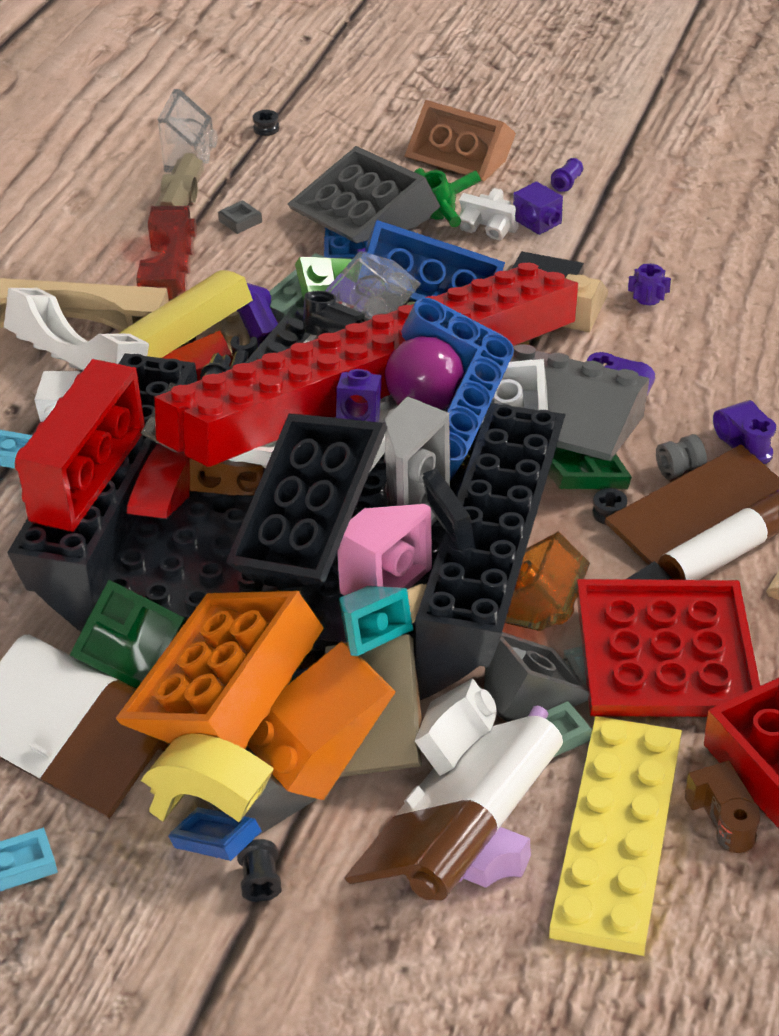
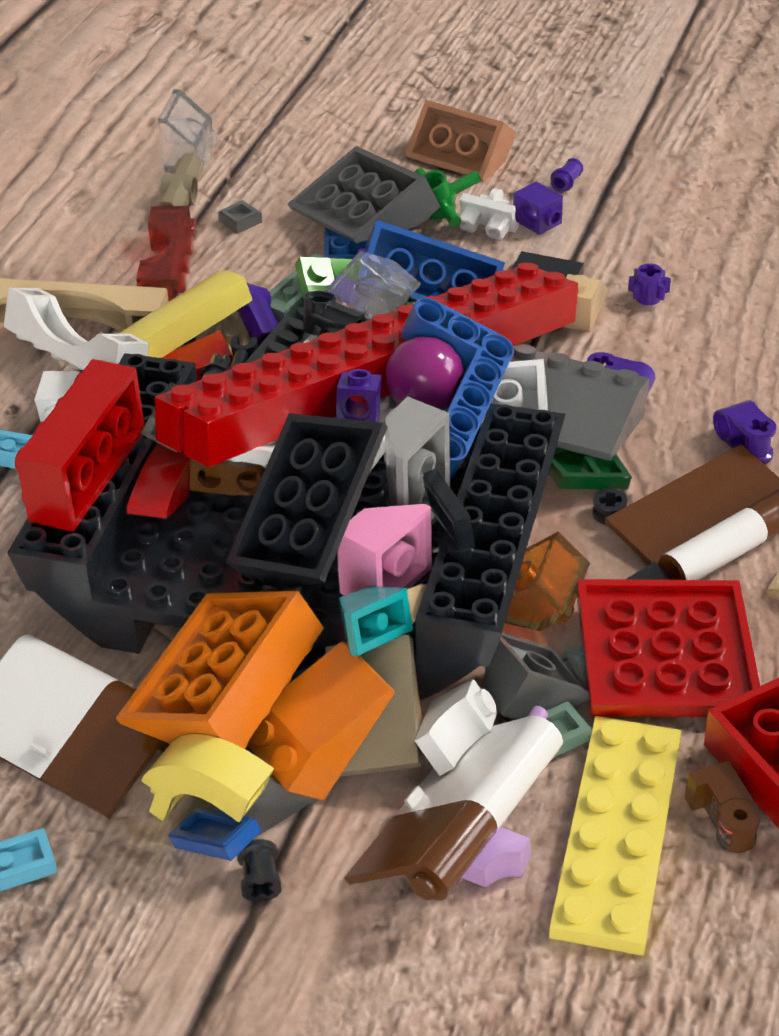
dark green plate [70,580,185,689] -> none
black bush [252,110,279,136] -> none
dark grey wheel [656,434,707,480] -> none

